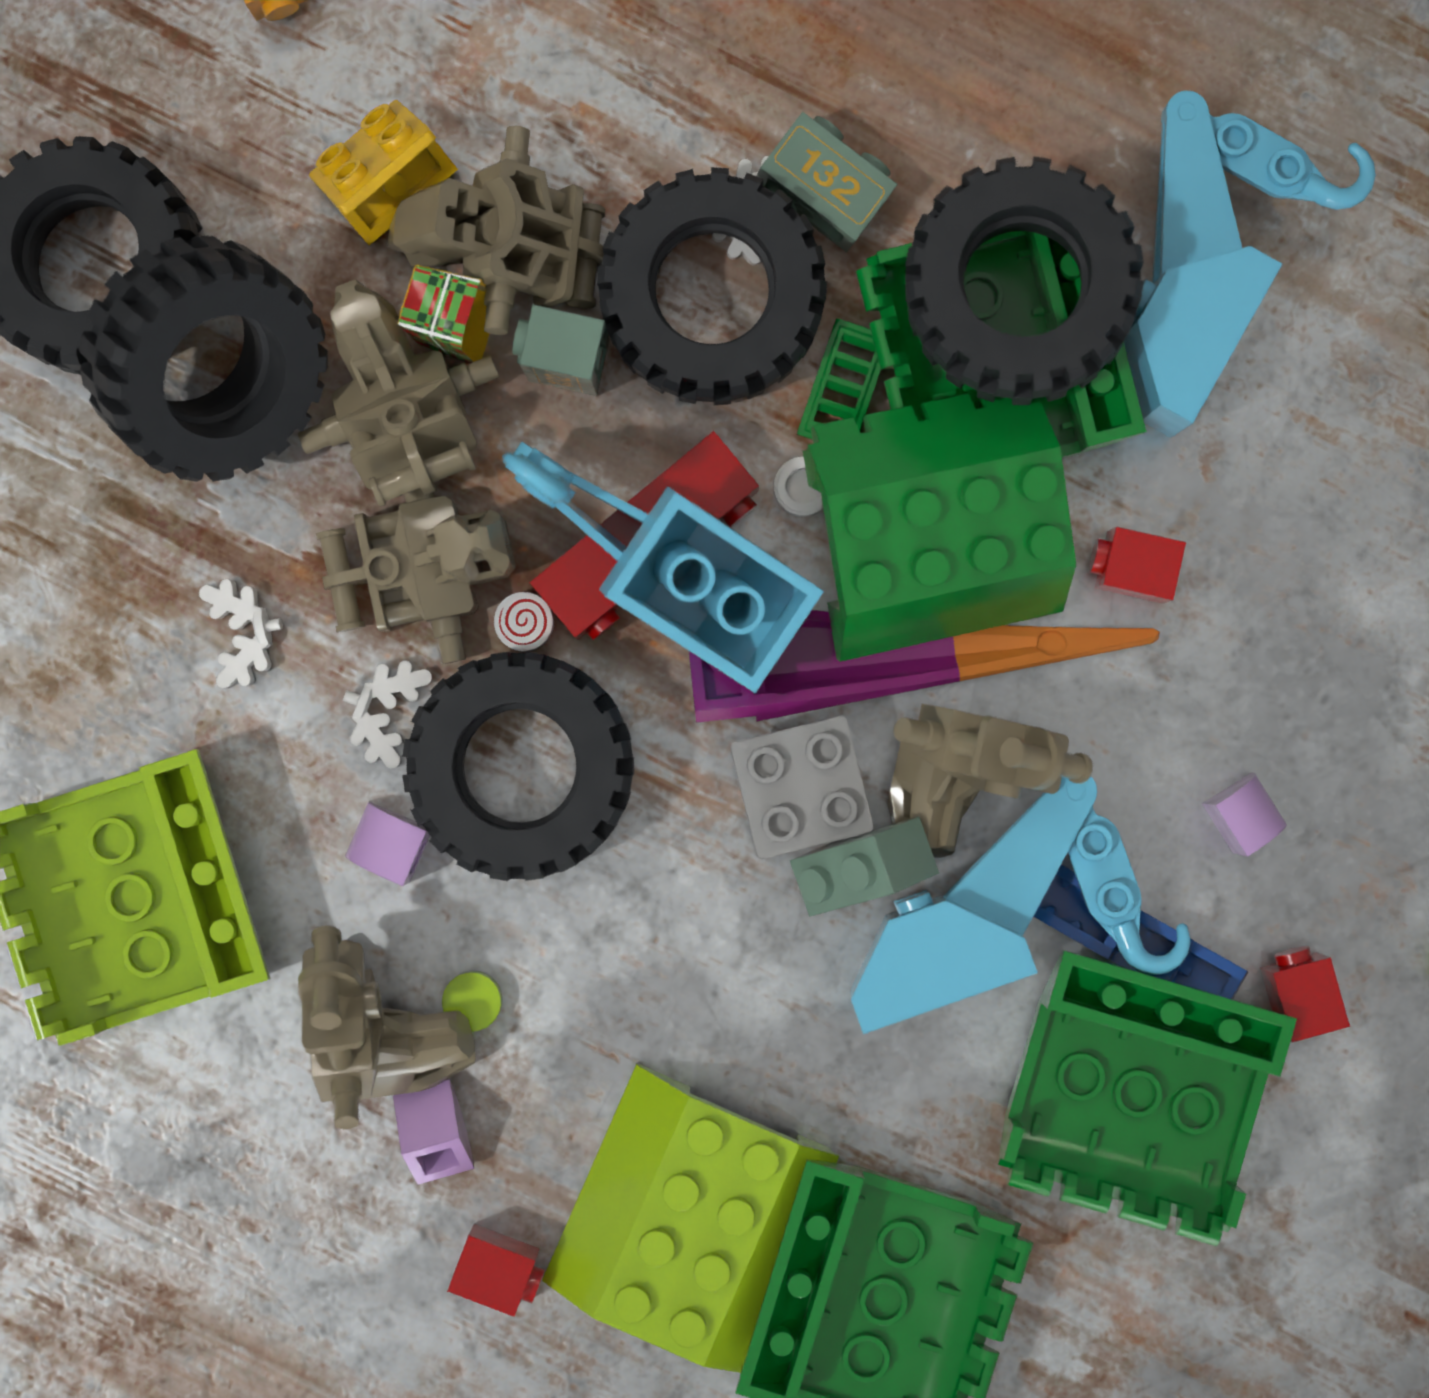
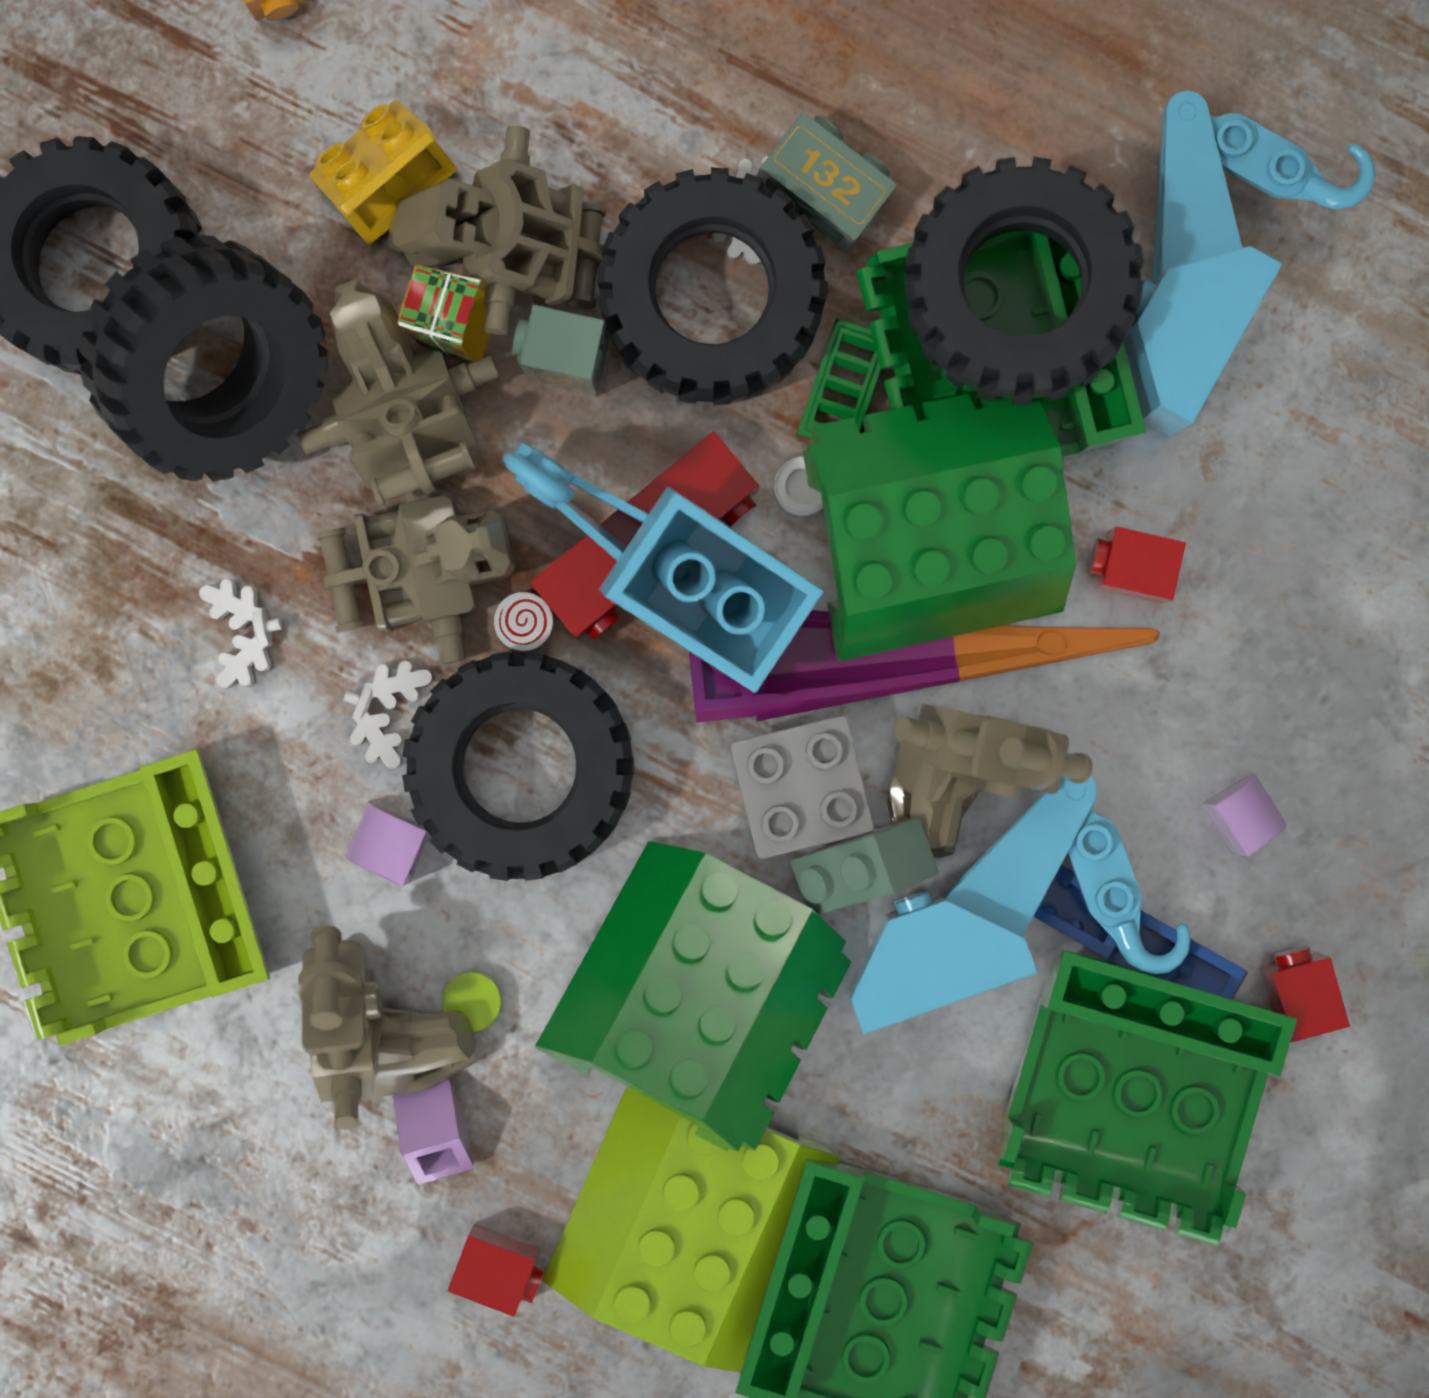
none -> green slope [535,841,851,1152]

